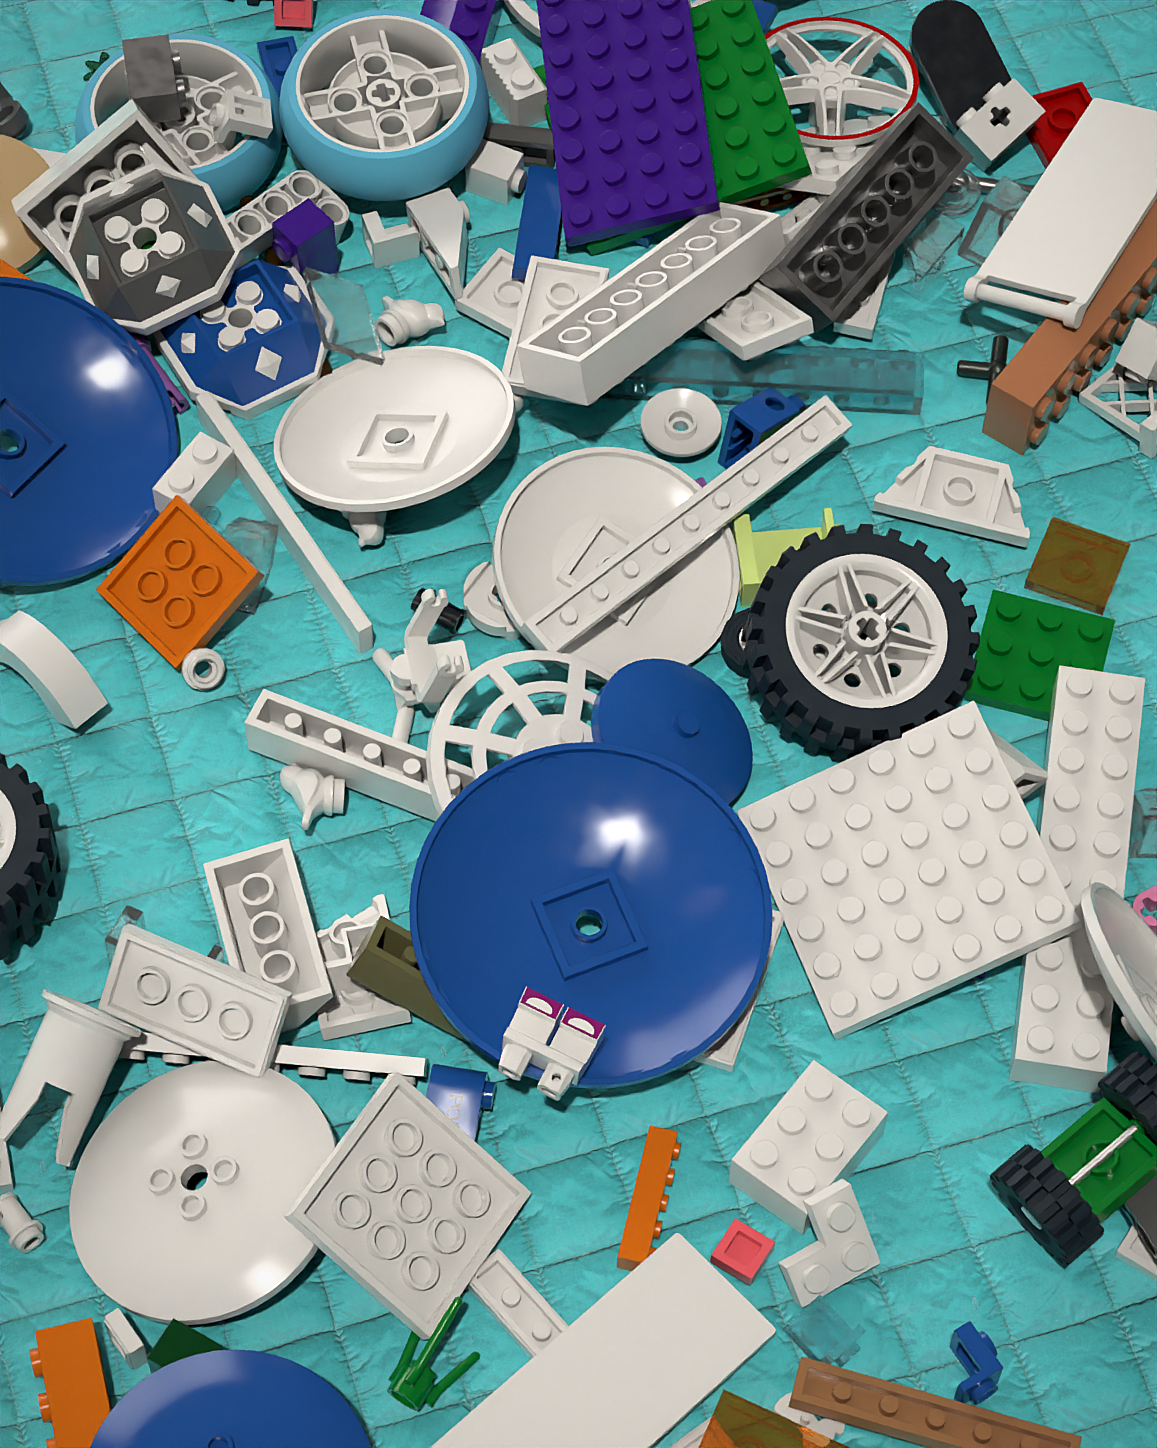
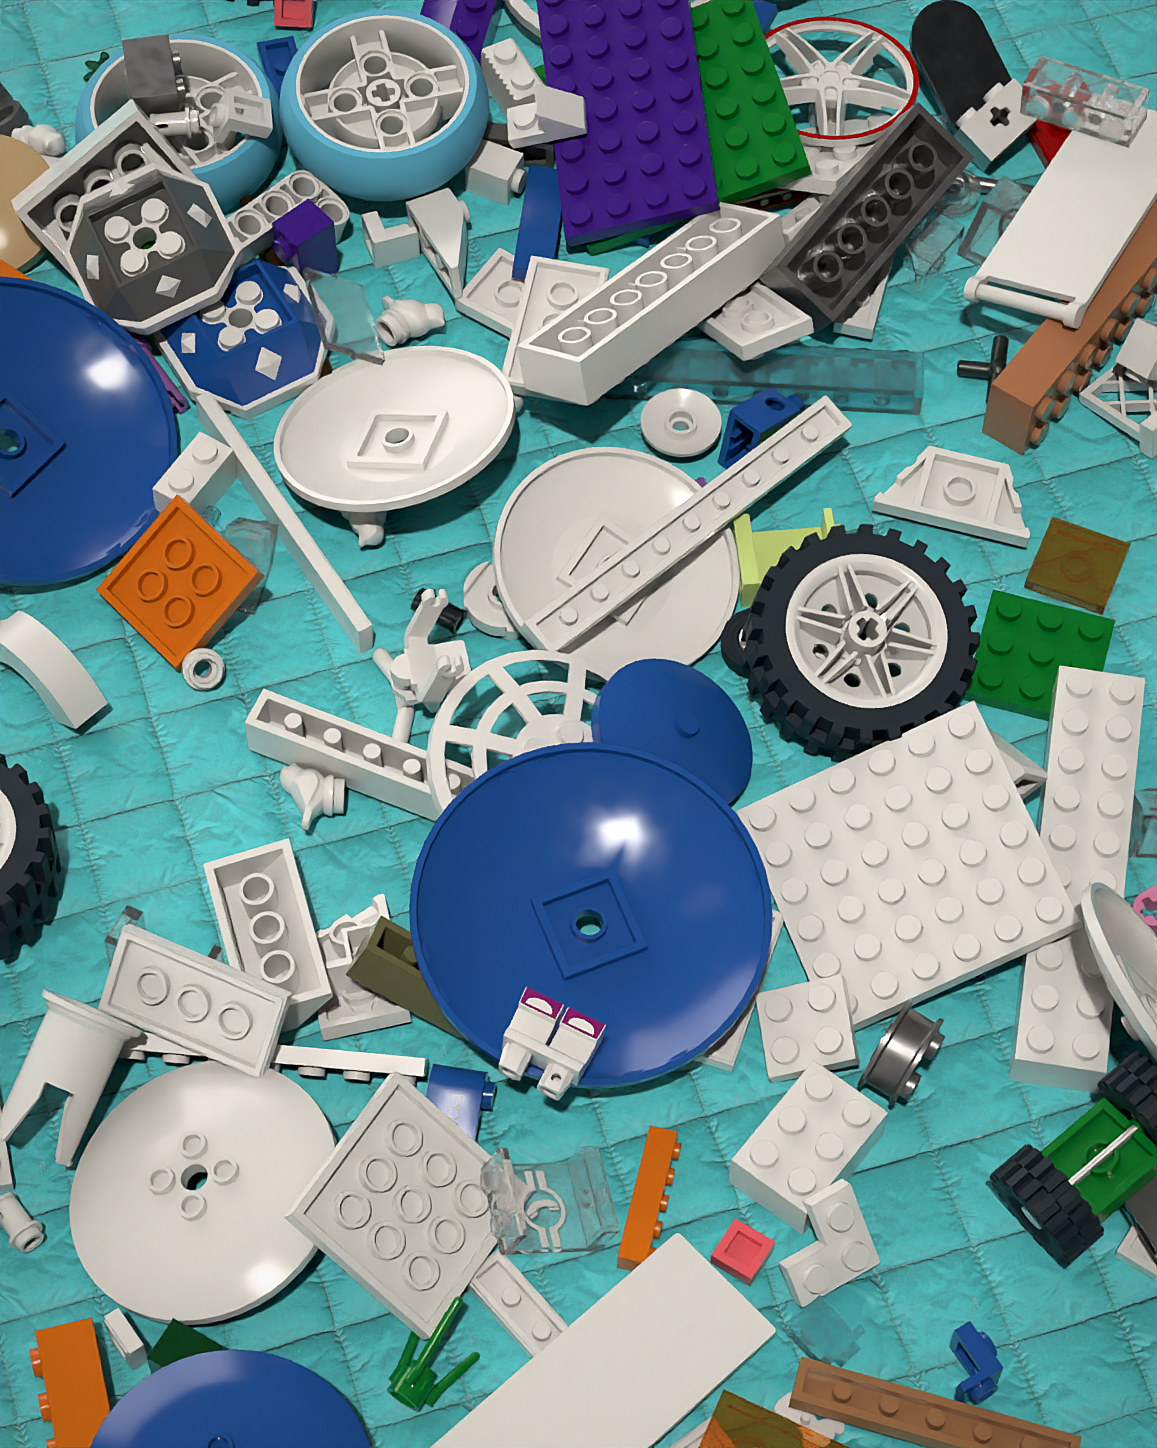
none -> white animal [11,124,66,157]
none -> white pin [150,107,201,139]
none -> clear panel [480,1146,620,1255]
none -> white slope [507,84,587,149]
none -> white plate [755,974,860,1083]
none -> flat silver wheel [857,999,945,1106]
none -> clear brick [1020,55,1150,148]

